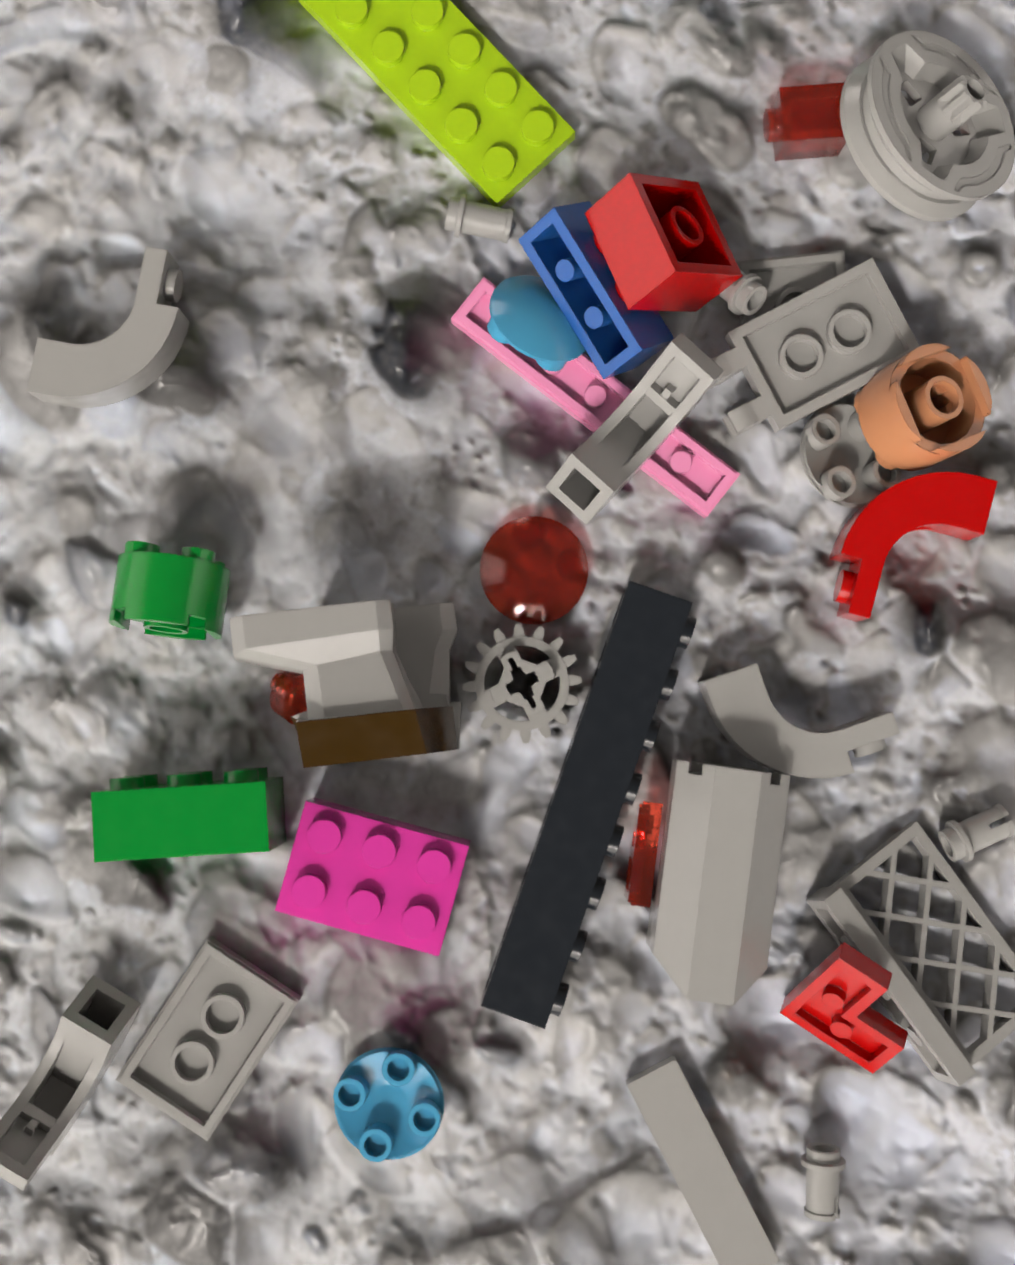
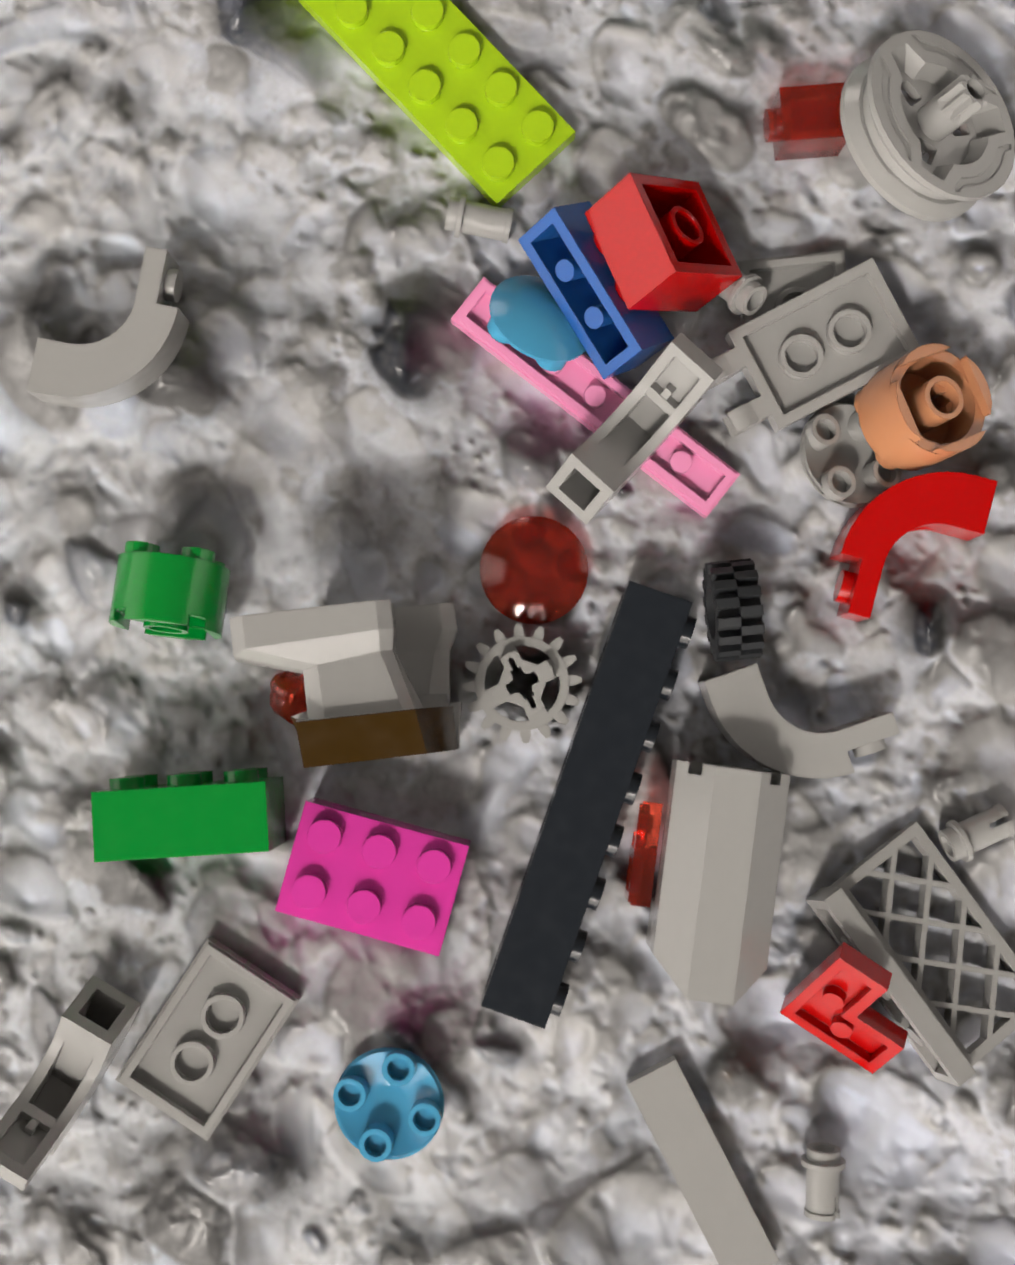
none -> black tyre [702,558,765,662]

